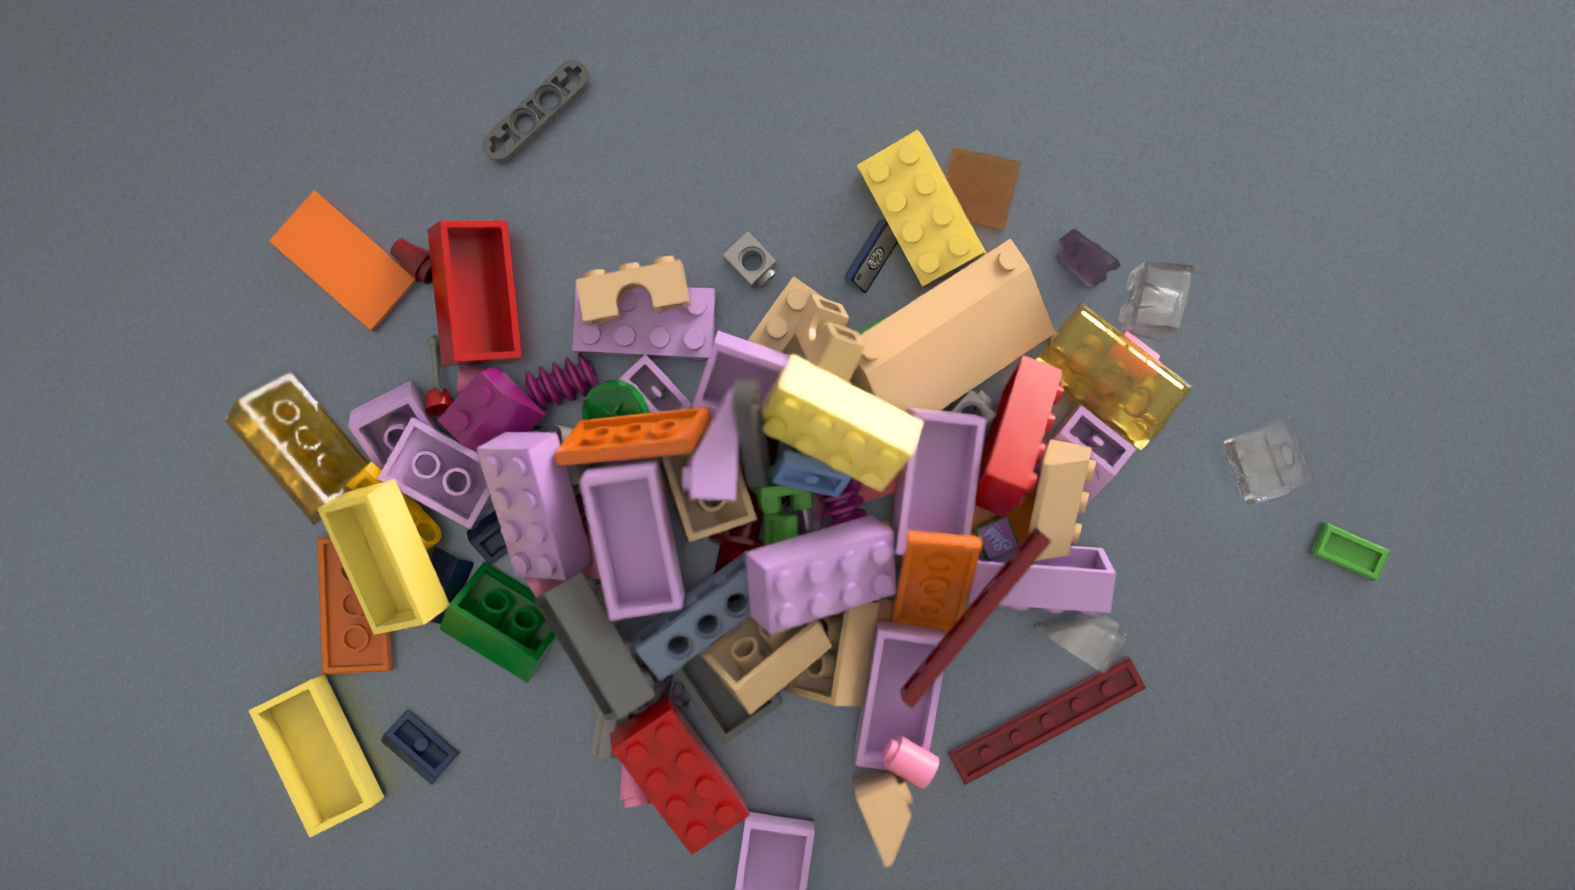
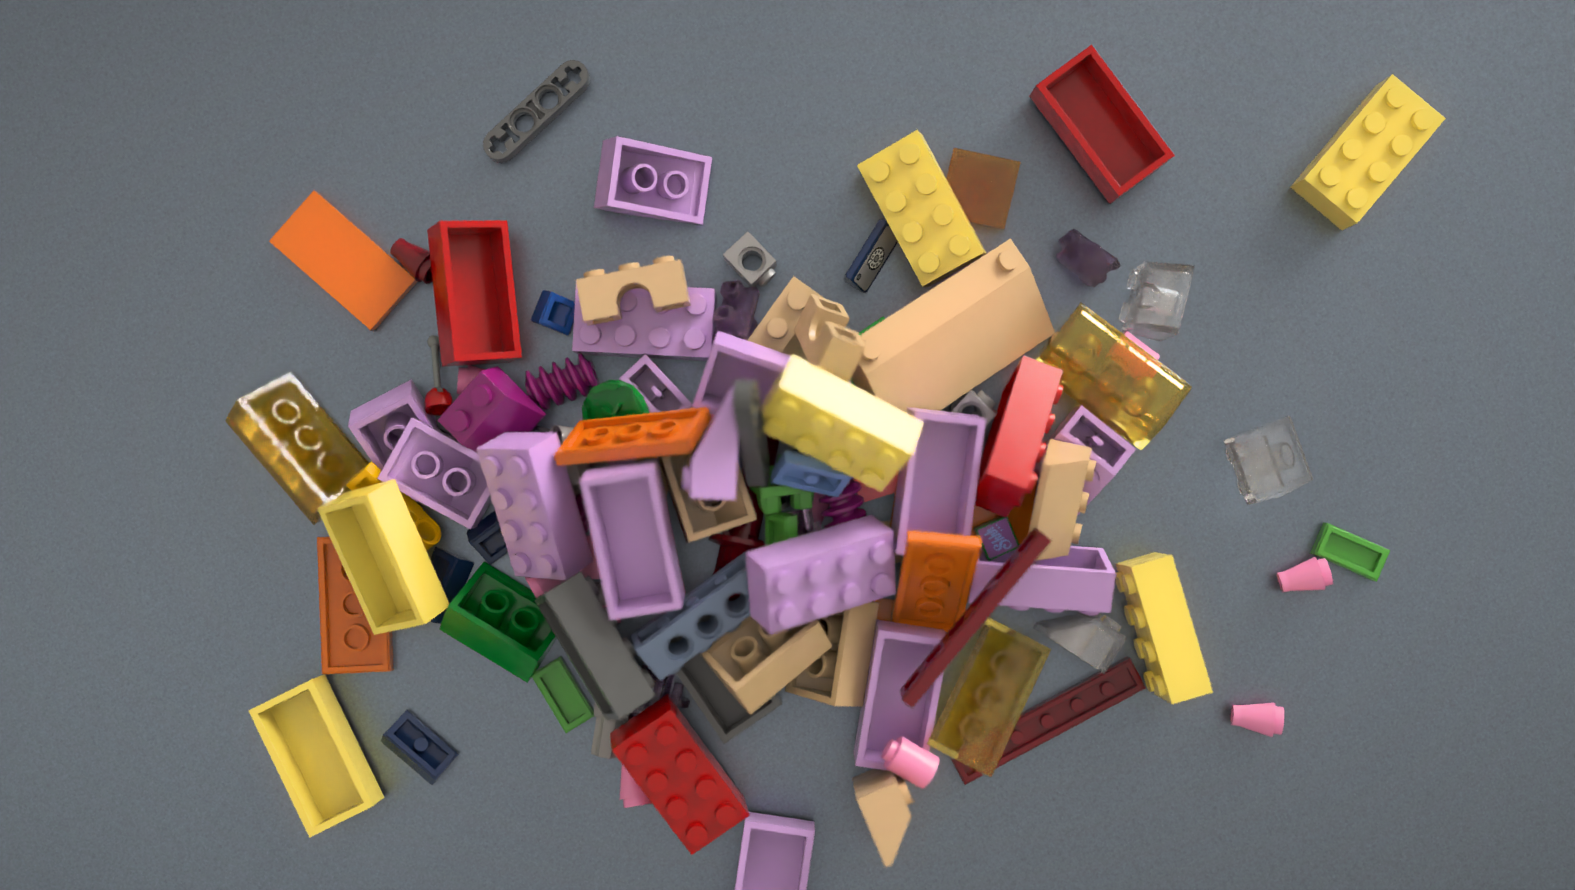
none -> blue slope [531,290,575,336]
none -> bright green tile [532,656,594,733]
none -> lavender slope [594,136,712,225]
none -> clear purple hips [712,280,760,341]
none -> clear yellow slope [927,617,1051,777]
none -> red piece [1029,44,1175,204]
none -> light yellow piece [1115,552,1213,704]
none -> bright pink cone [1230,703,1284,737]
none -> bright pink cone [1277,557,1333,593]
none -> light yellow piece [1290,74,1446,230]

